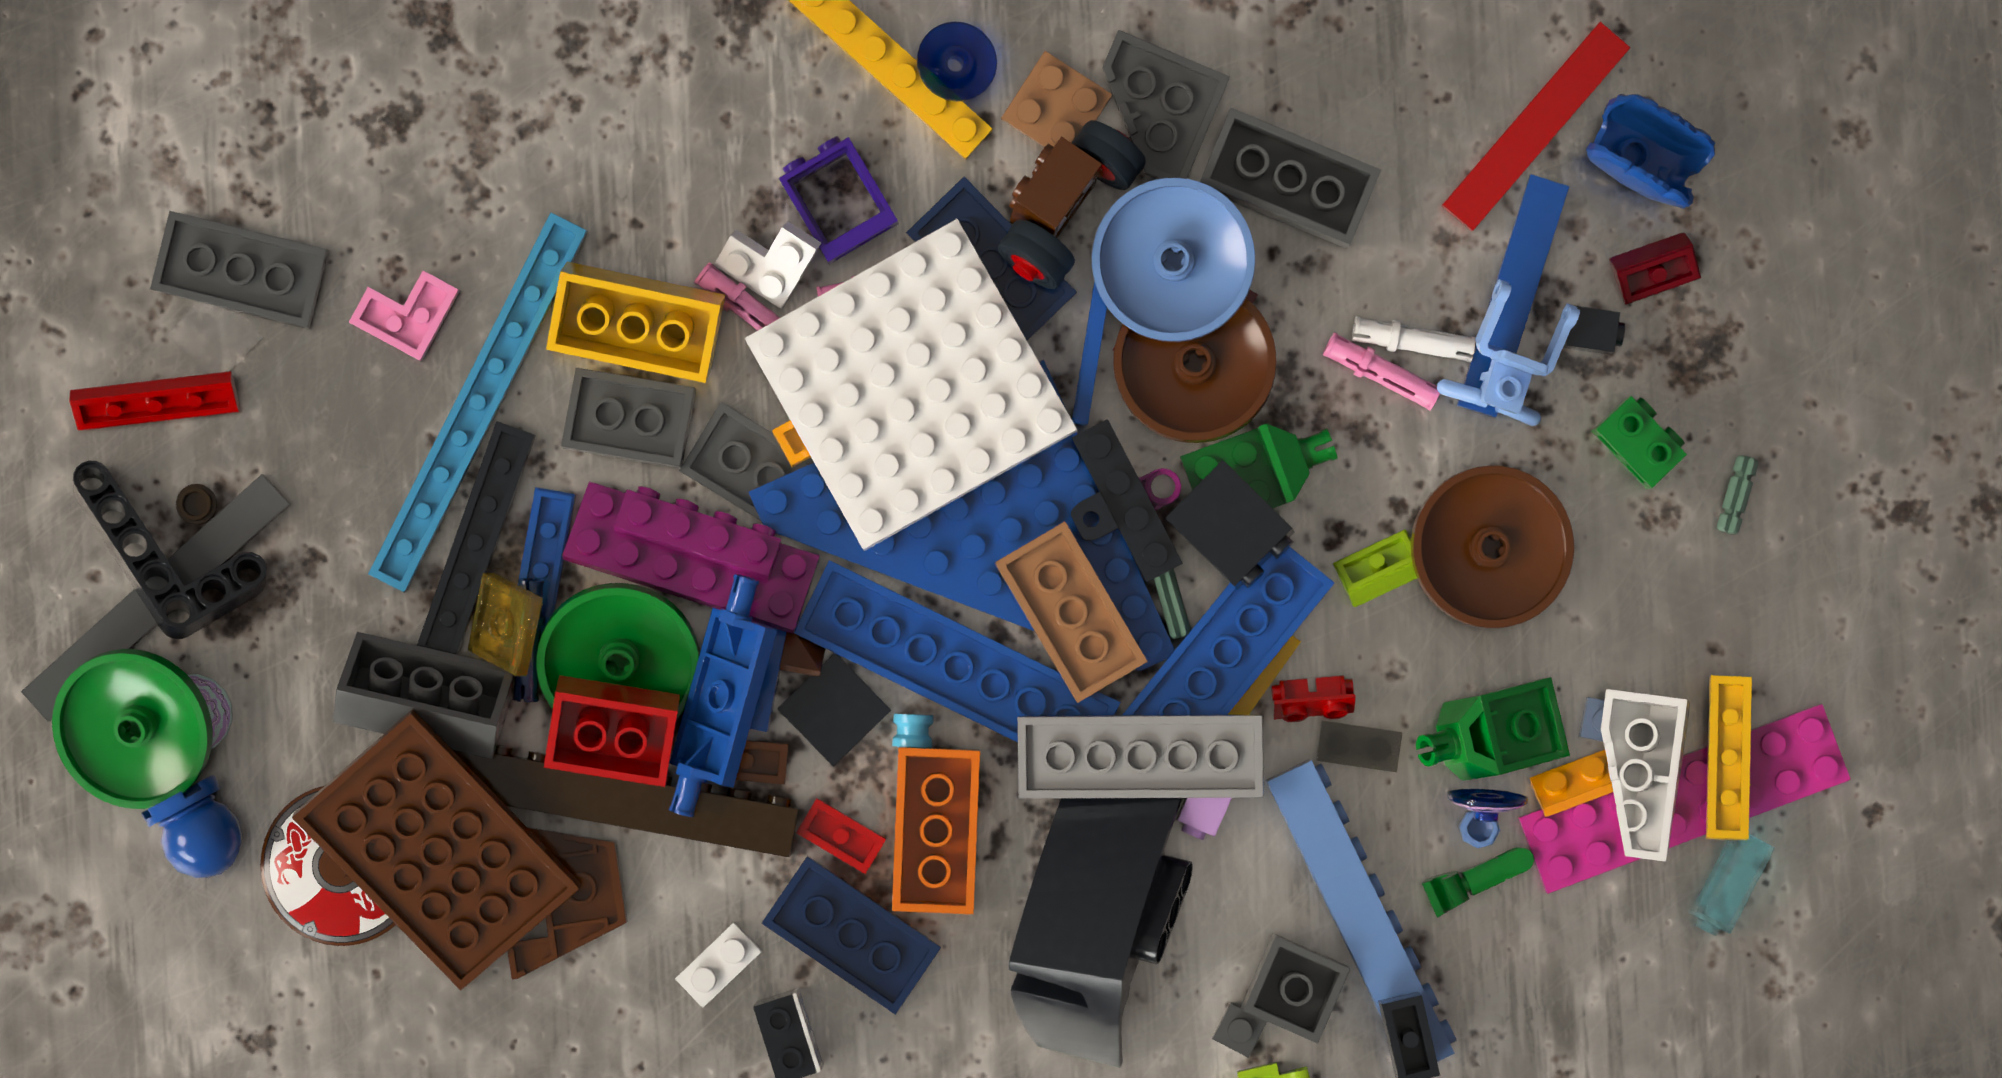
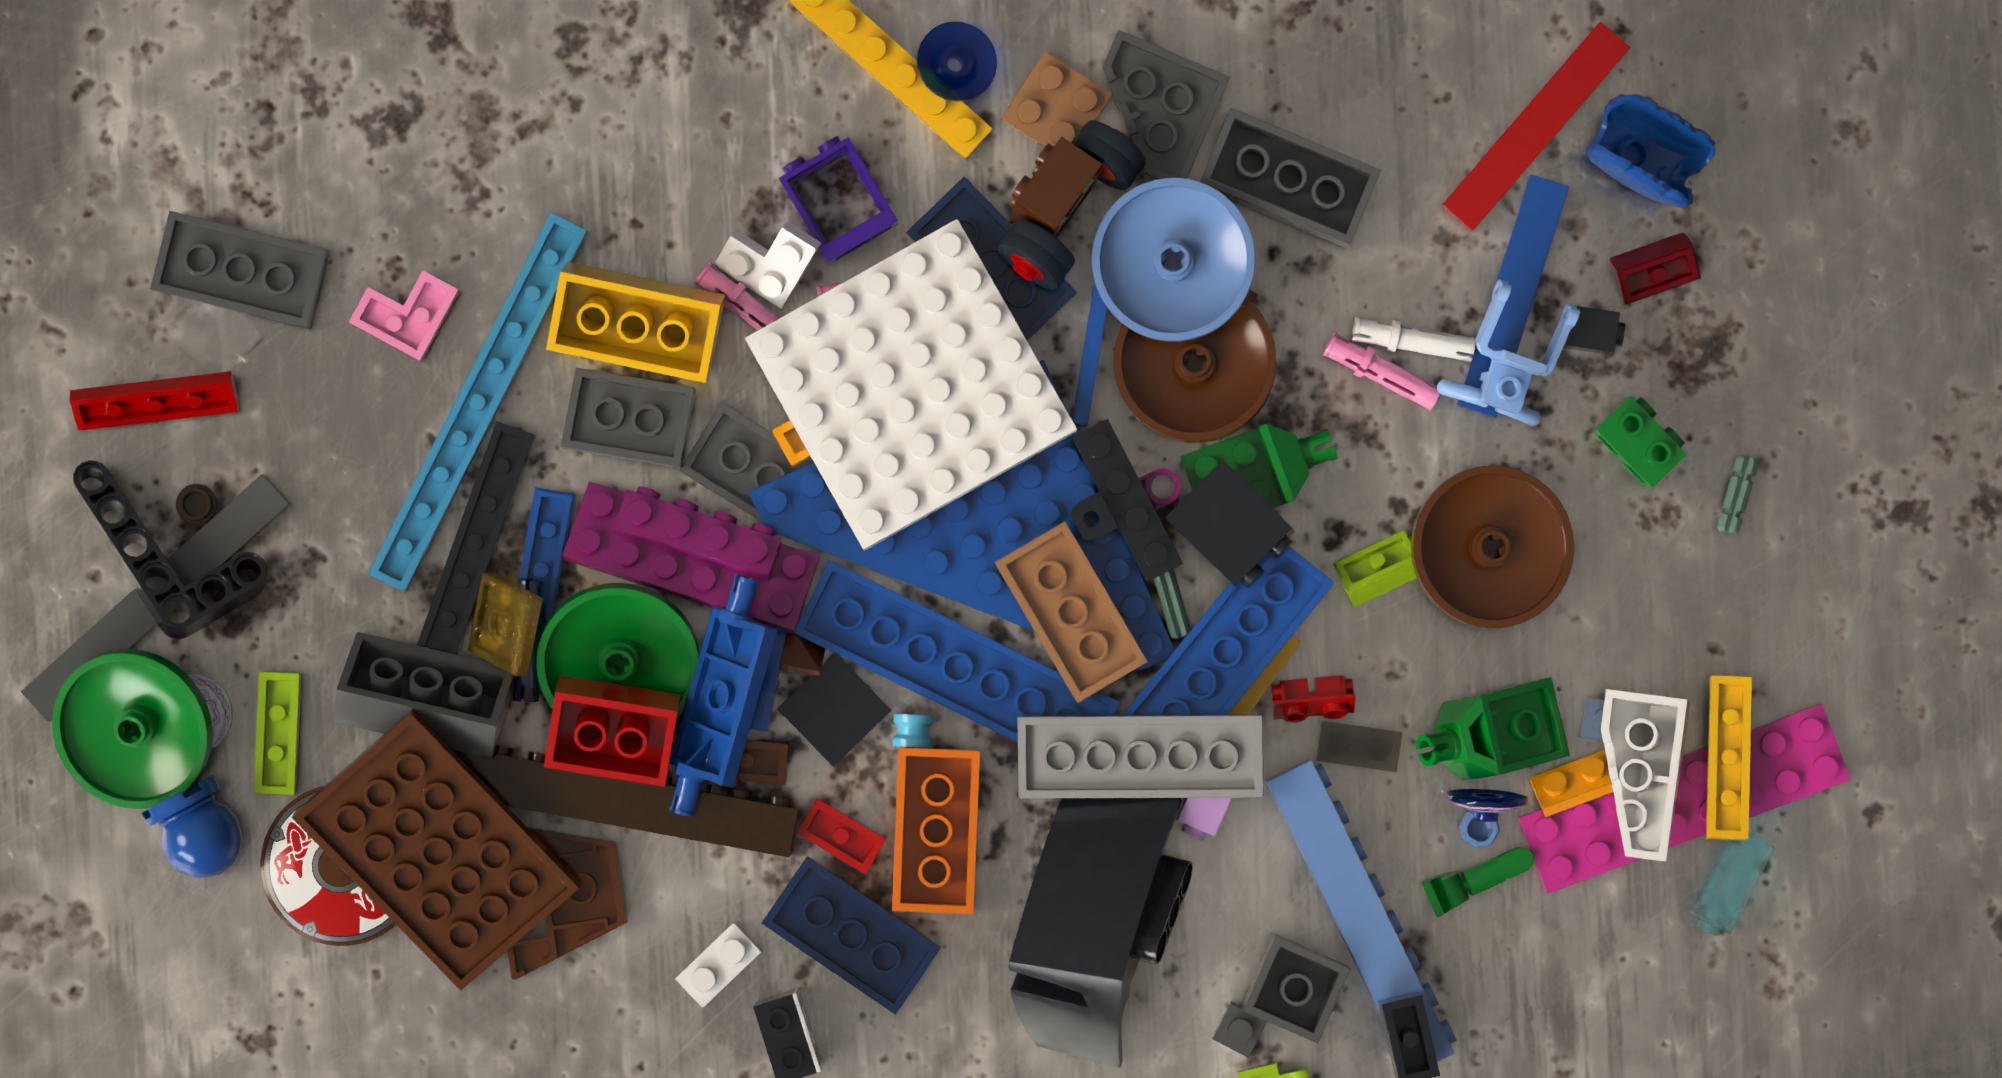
none -> lime plate [254,672,302,795]

